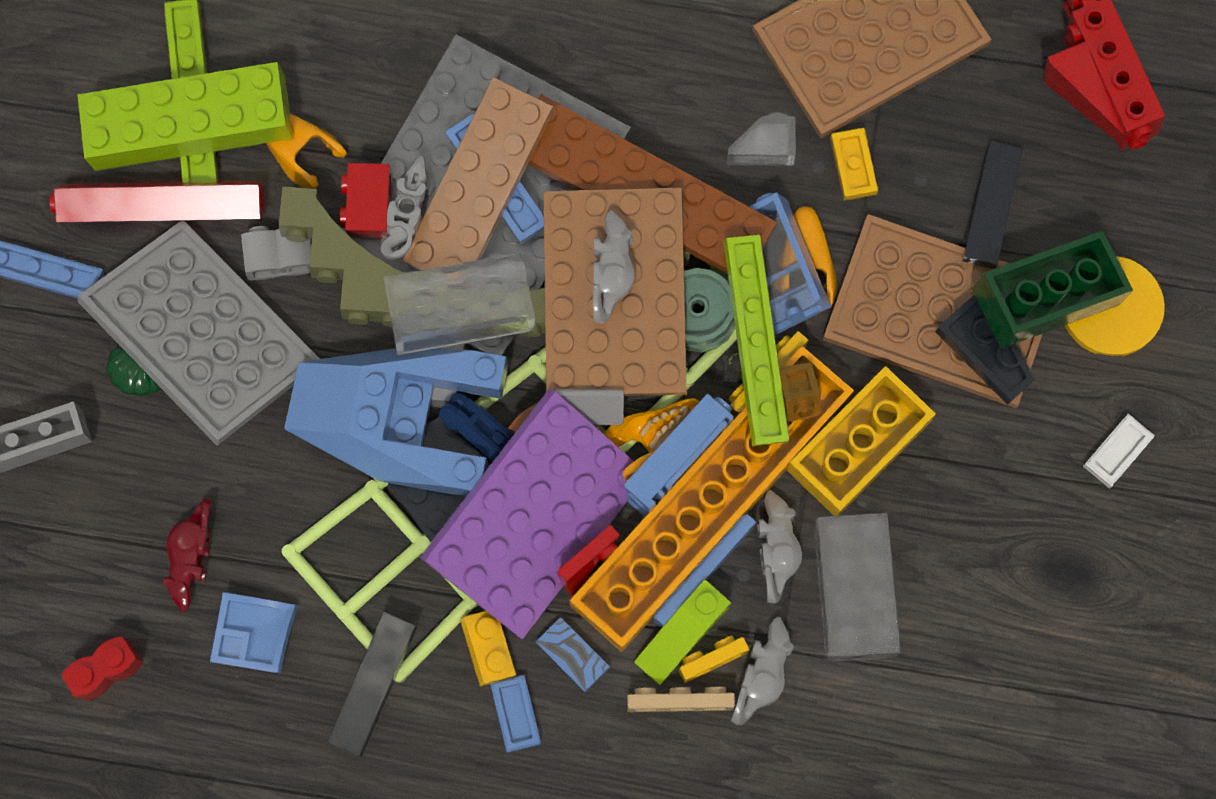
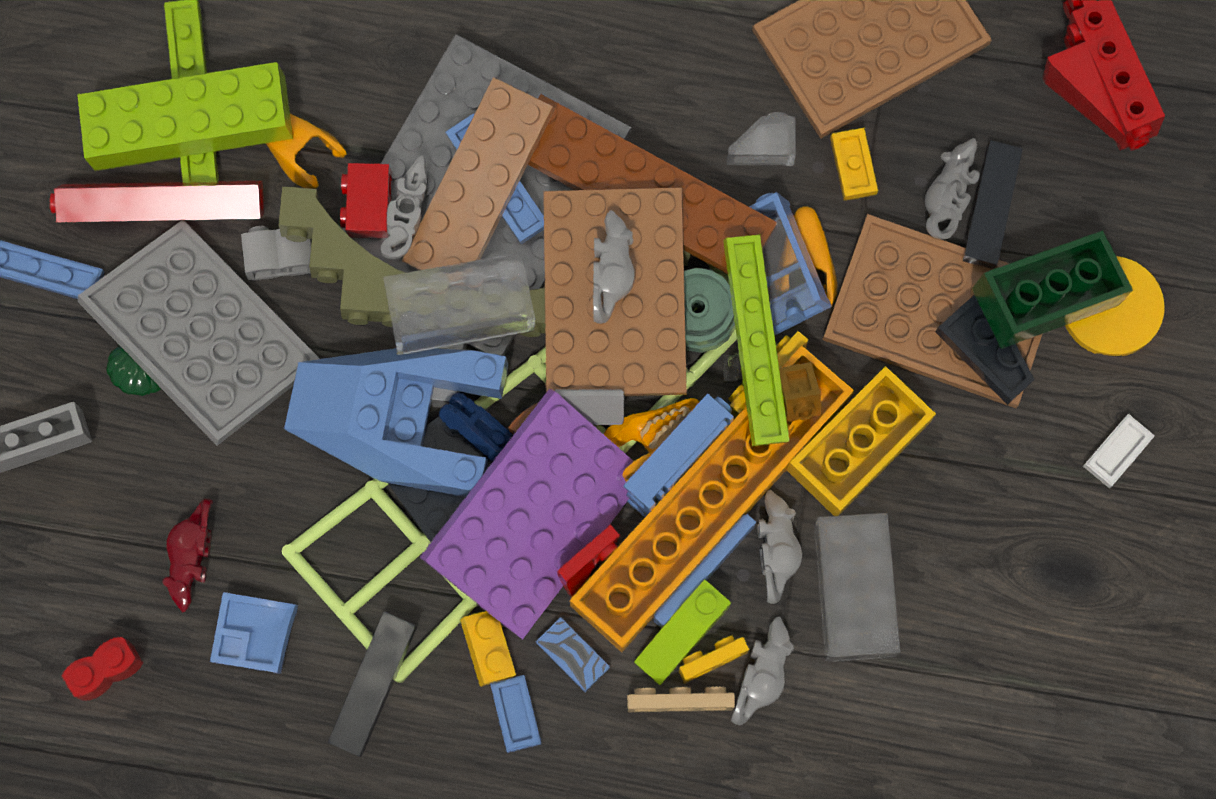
none -> light grey animal [924,138,980,239]

